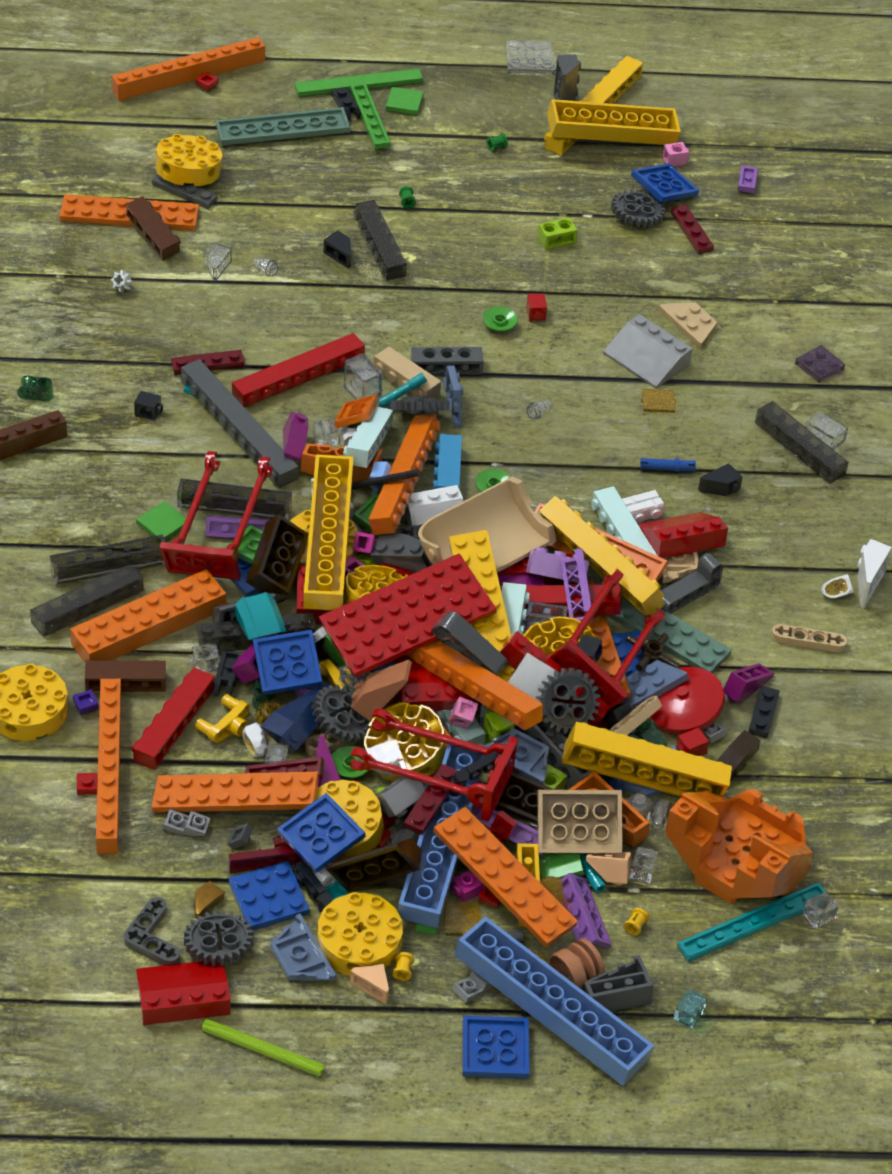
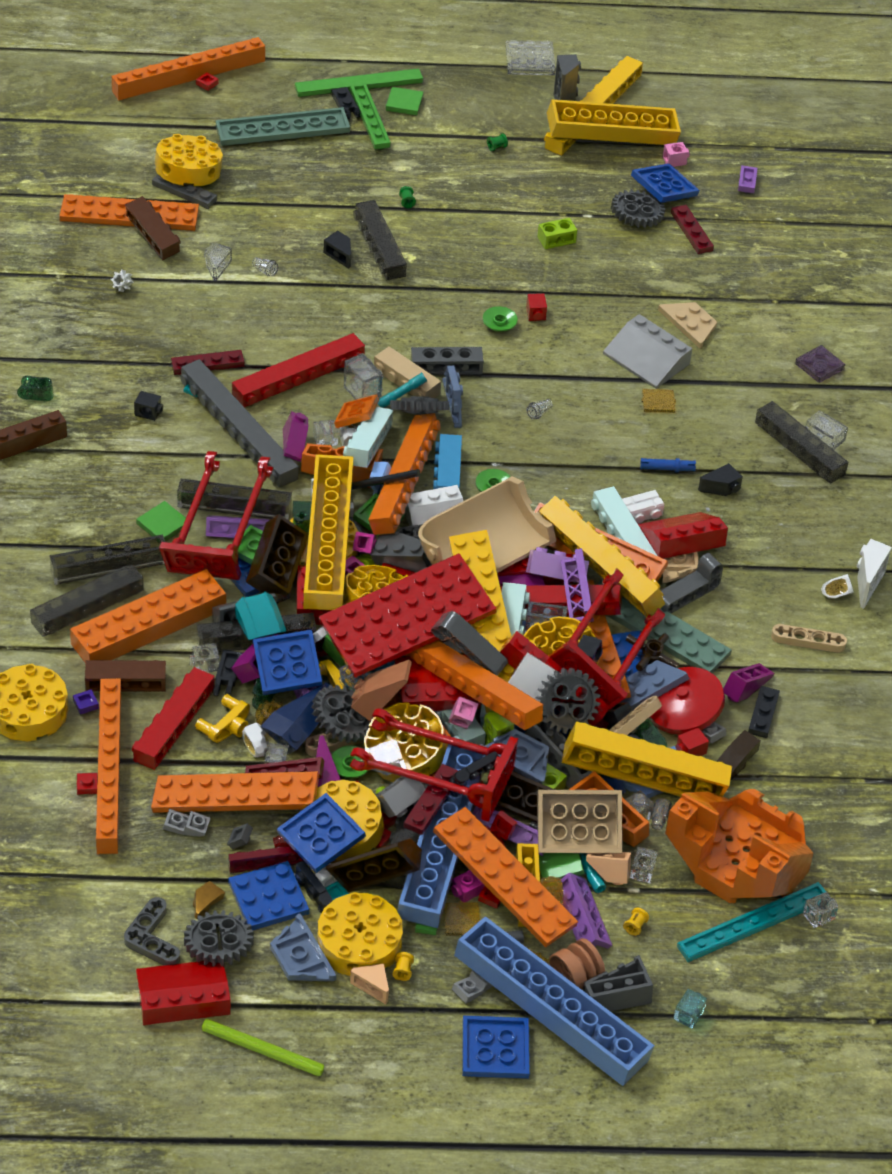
none -> clear green piece [292,501,312,533]

